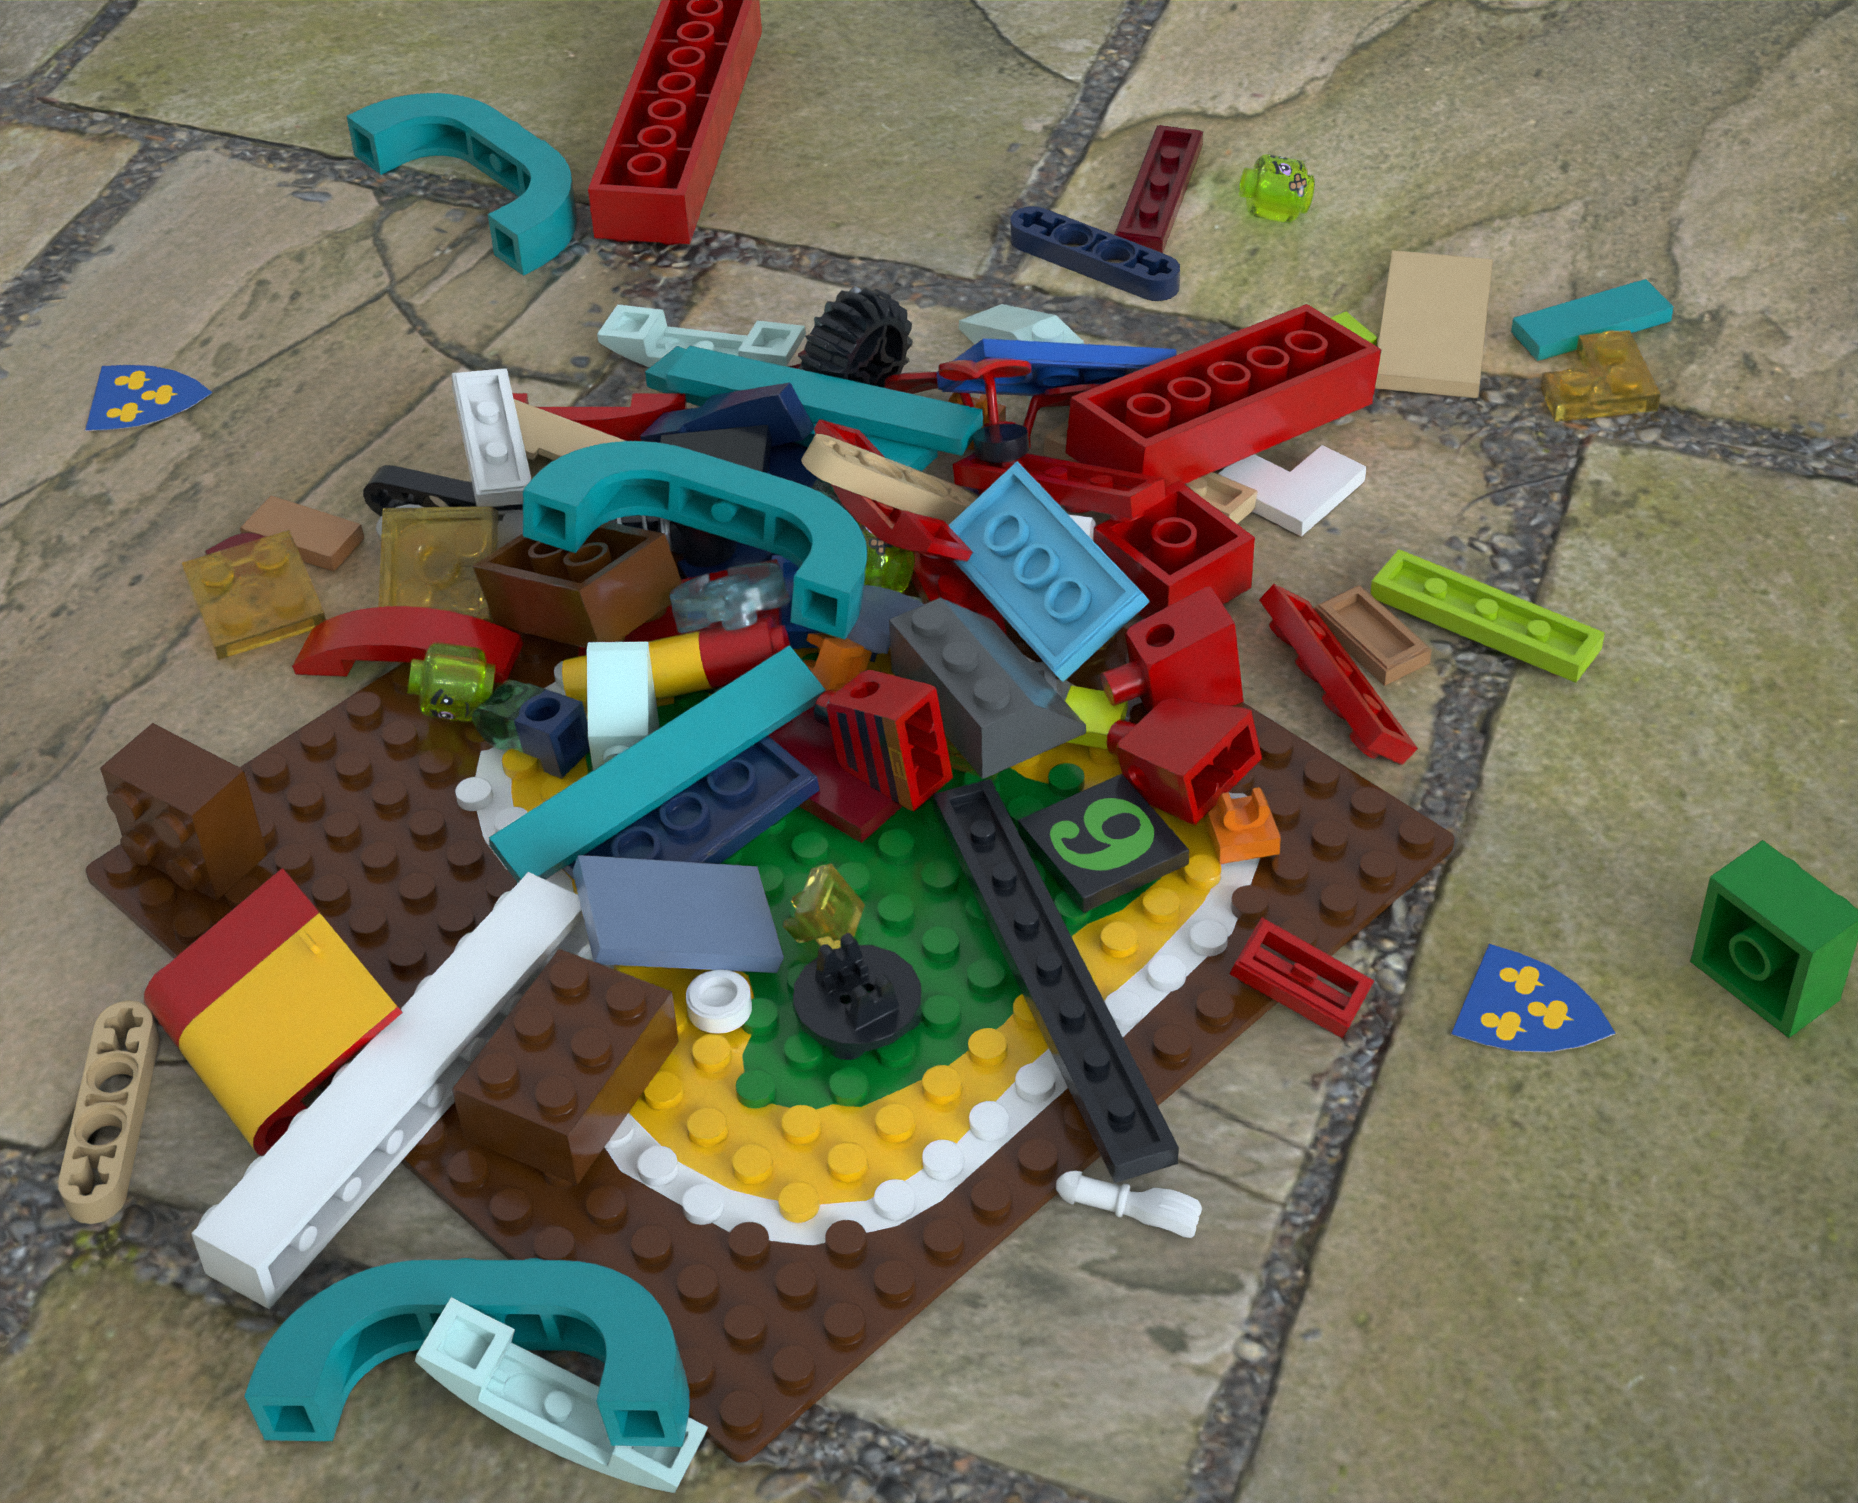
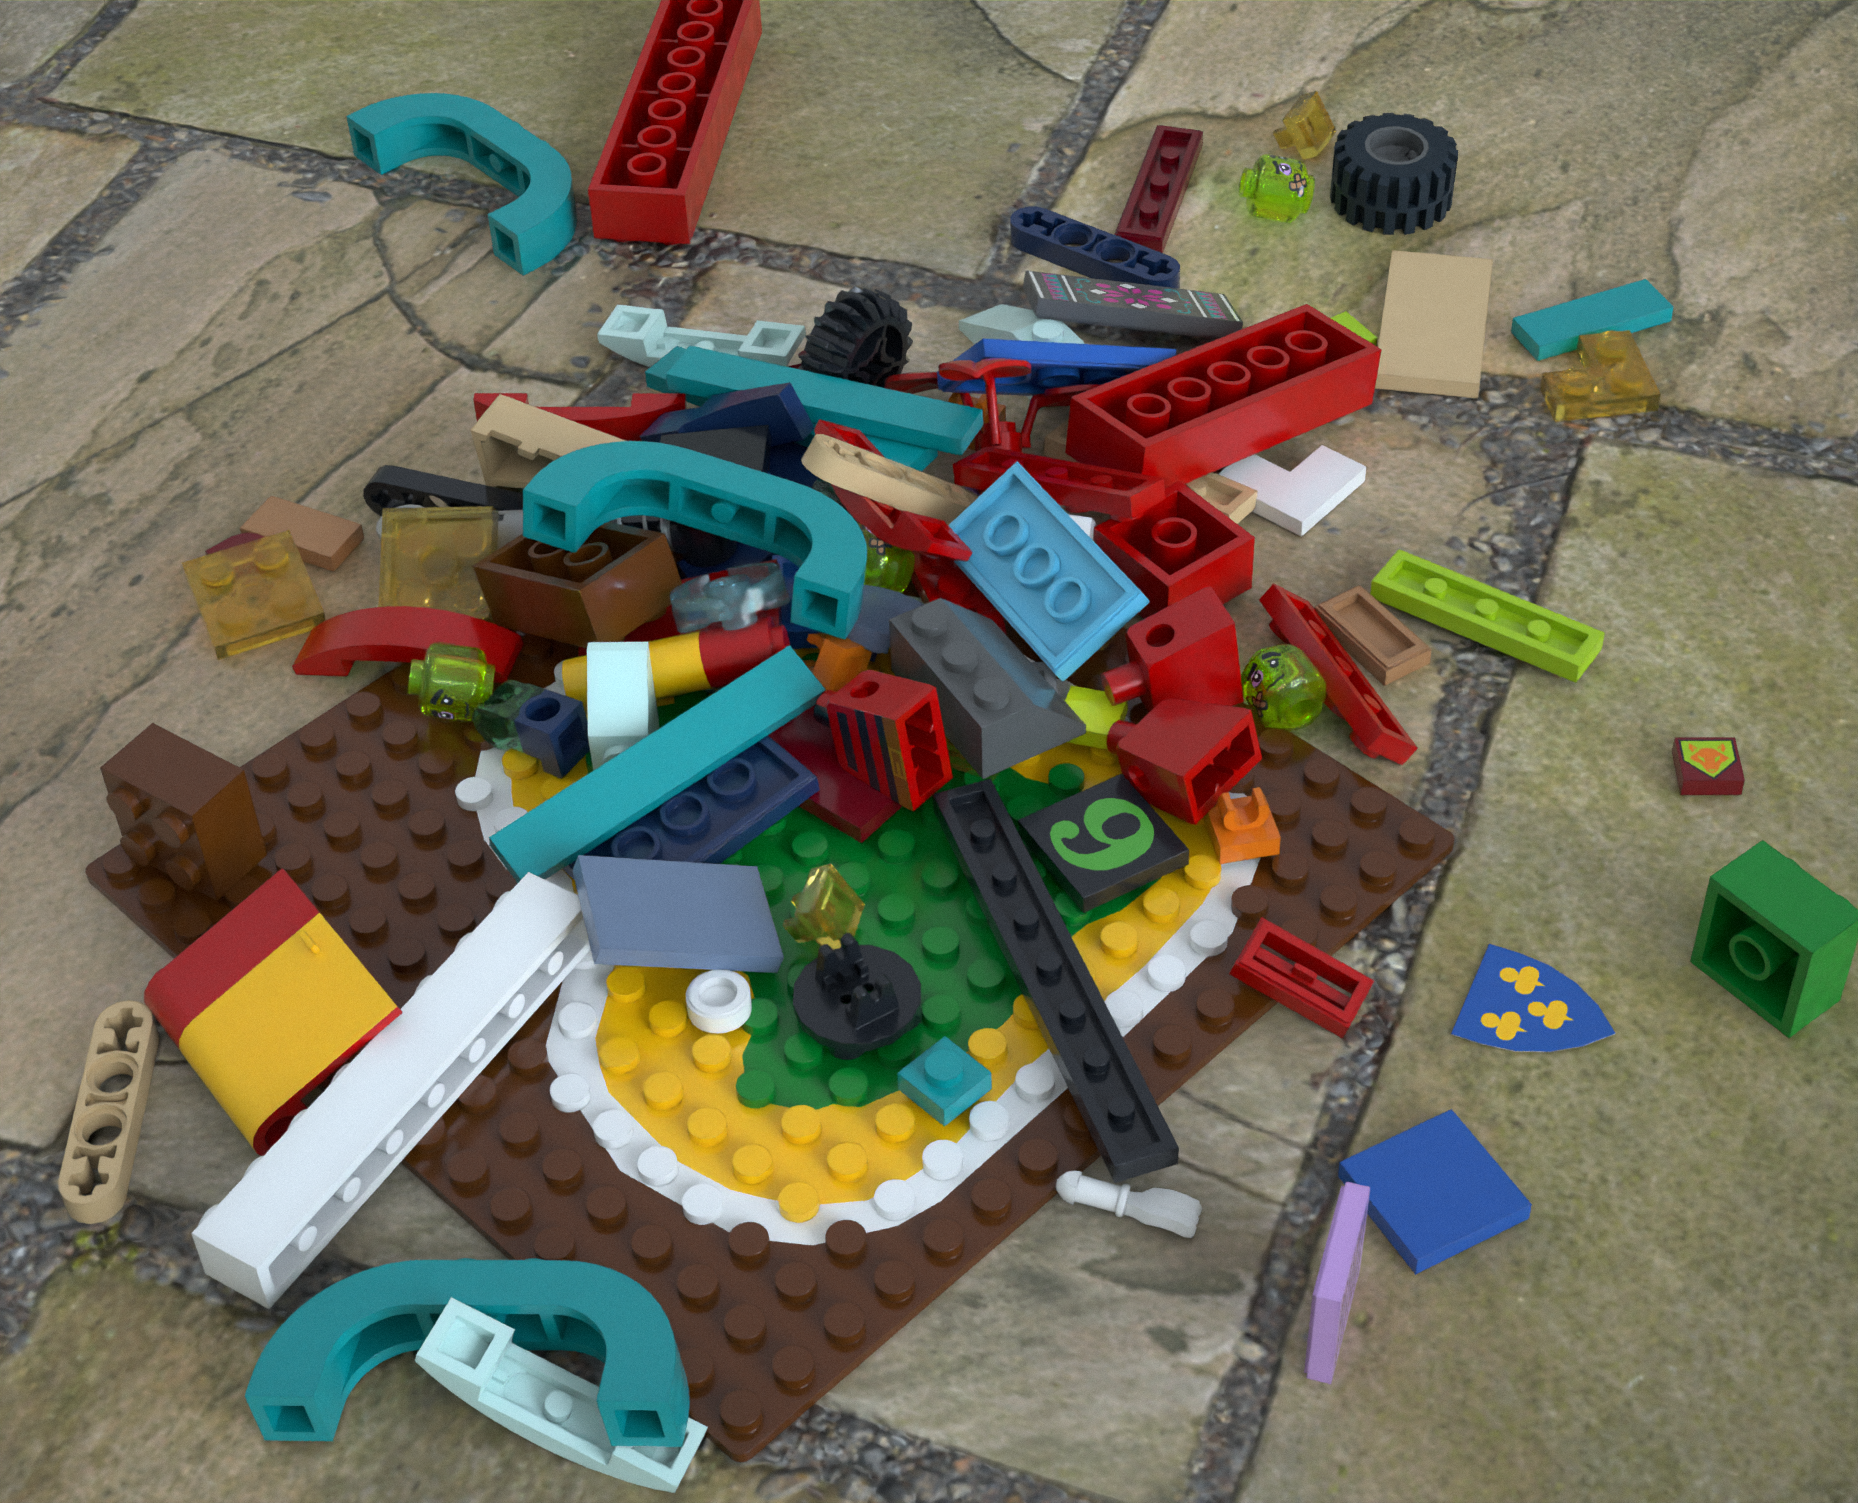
blue sticker [85,365,213,431] -> none
white tile [452,368,531,508] -> none
reddish brown brick [452,949,679,1185] -> none
black tile [973,424,1029,463] -> none
none -> teal plate [897,1036,992,1127]
none -> dark grey tile [1023,270,1243,339]
none -> clear neon green head [1241,644,1327,731]
none -> clear yellow tile [1272,91,1337,160]
none -> lavender tile [1304,1182,1370,1384]
none -> black wheel [1330,113,1458,235]
none -> blue tile [1338,1109,1532,1275]
none -> tile [1672,737,1745,795]

